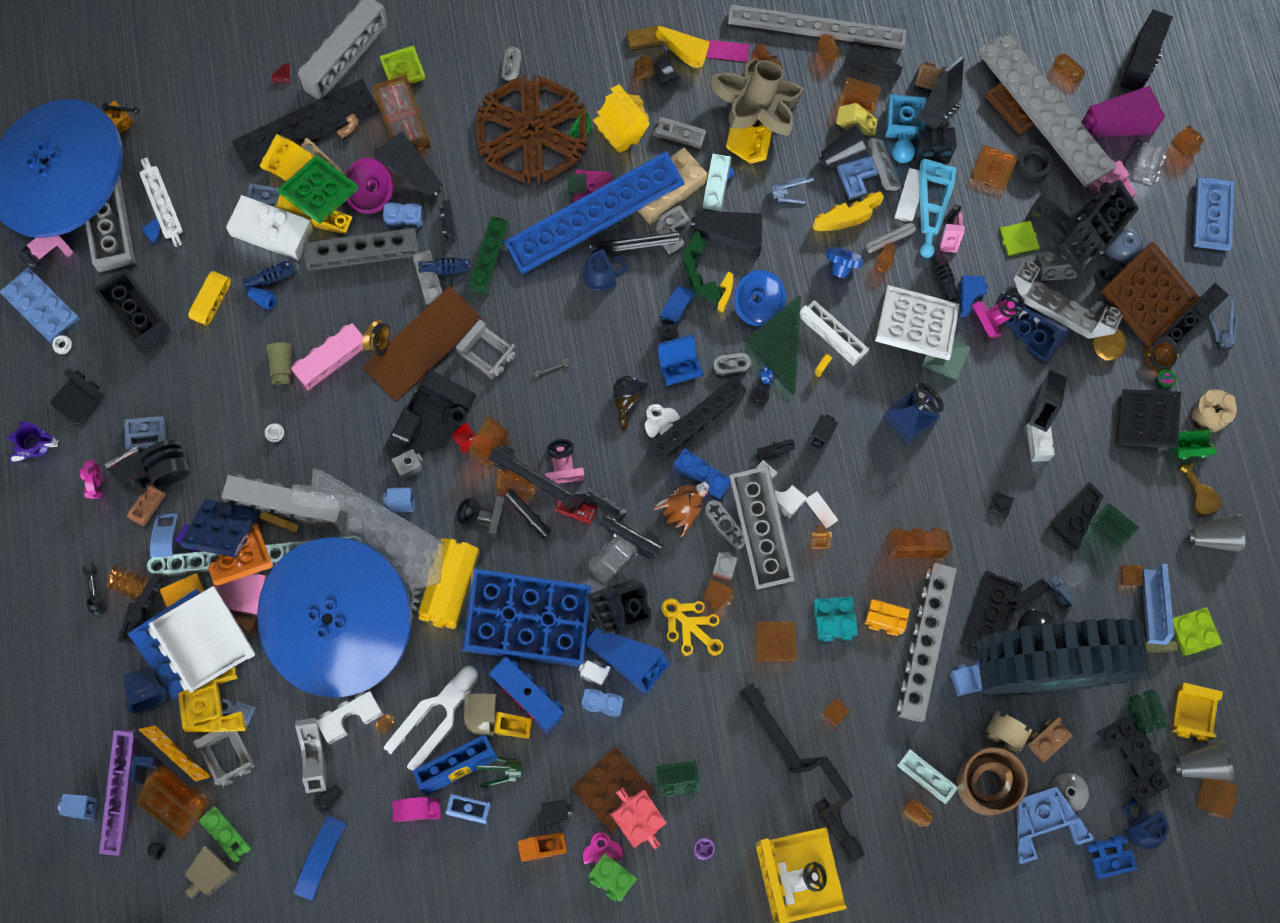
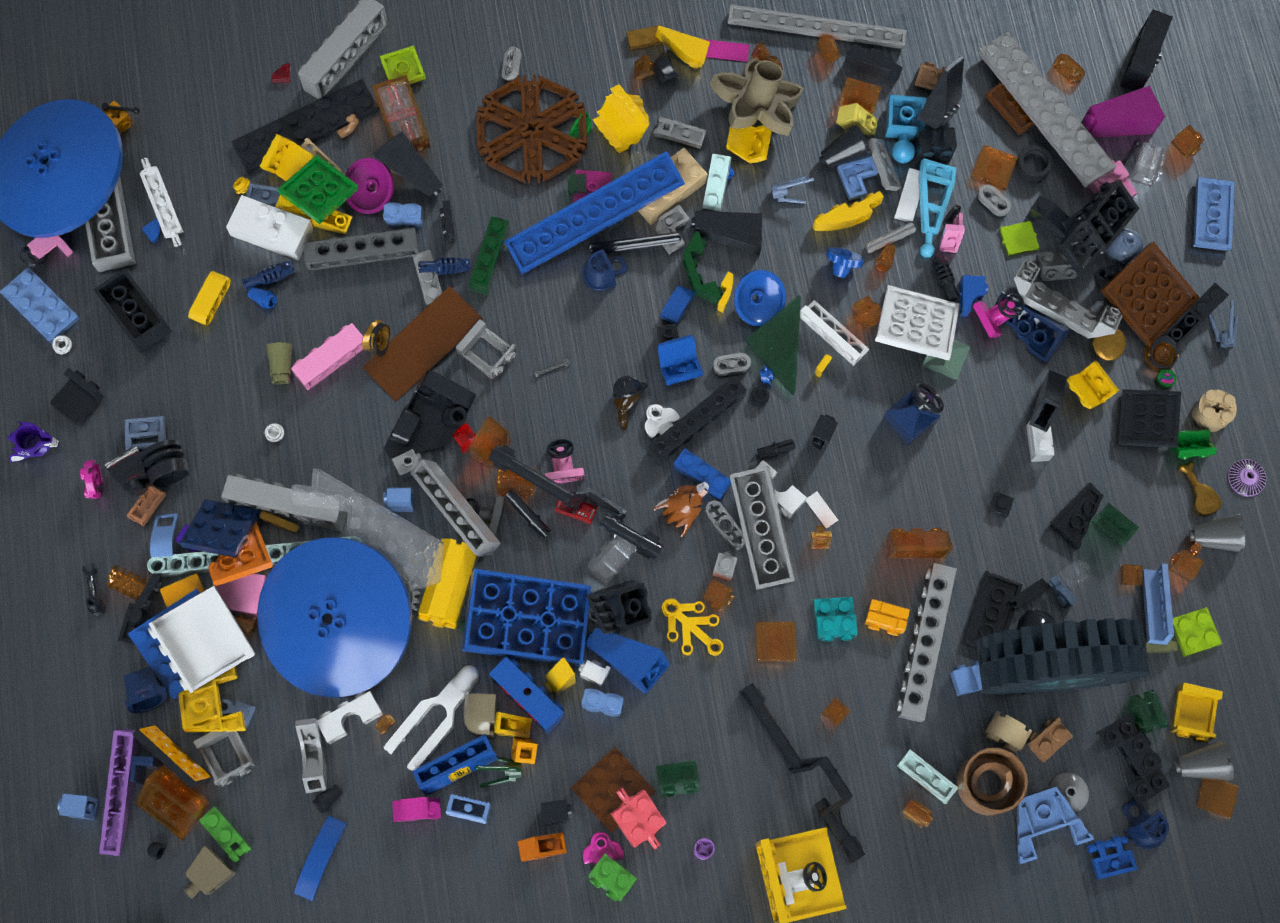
none -> yellow plate [233,177,250,194]
none -> light grey brick [411,459,501,557]
none -> light orange brick [511,737,538,764]
none -> yellow slope [544,657,576,696]
none -> clear orange brick [852,295,881,329]
none -> light grey plate [978,184,1011,216]
none -> yellow bracket [1067,361,1119,409]
none -> clear orange brick [1169,543,1204,581]
none -> dish [1228,459,1266,496]

